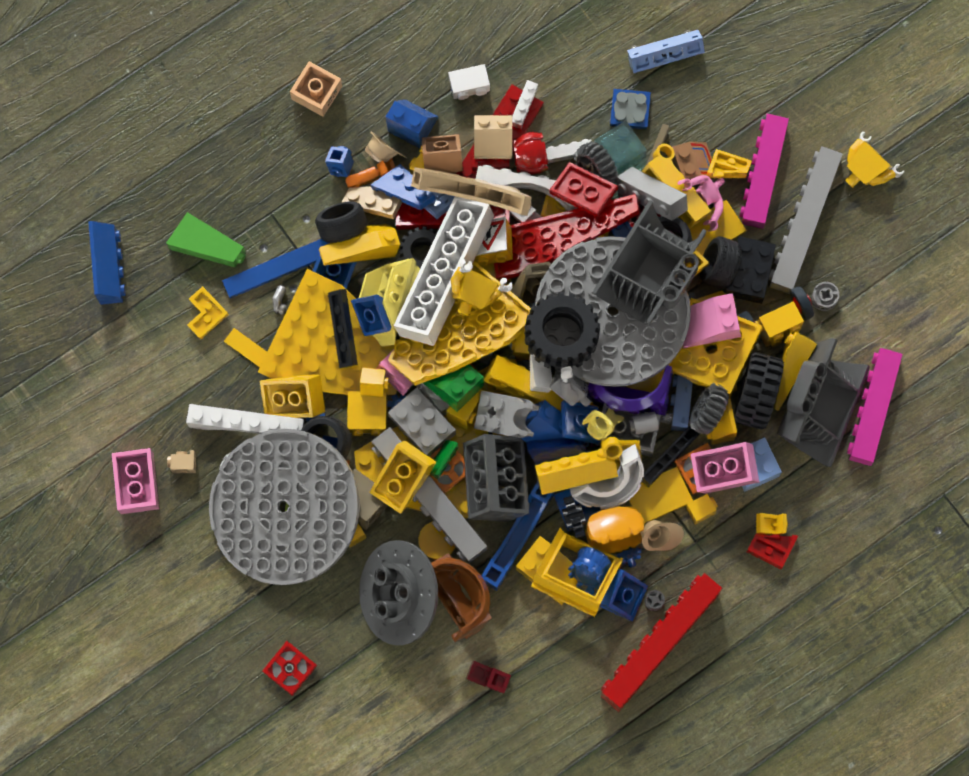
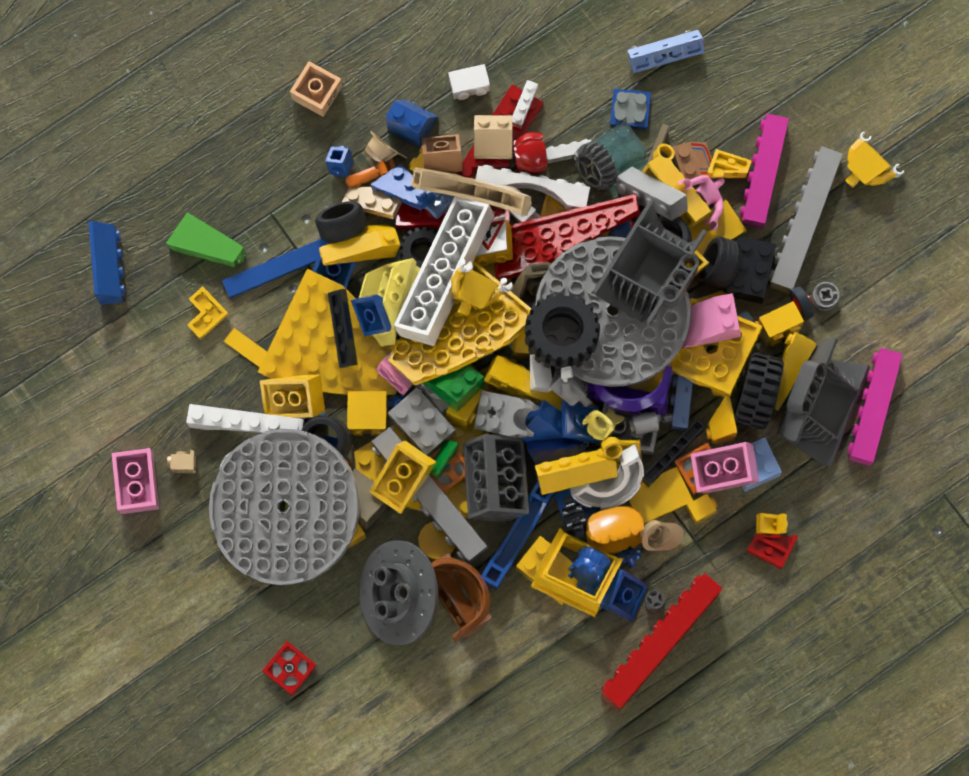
light grey arm [272,285,287,315] -> none
yellow brick [360,368,389,397] -> none
dark red slope [465,661,511,694] -> none
tile [549,162,618,218] -> none
dark grey gear [689,383,729,435] -> none

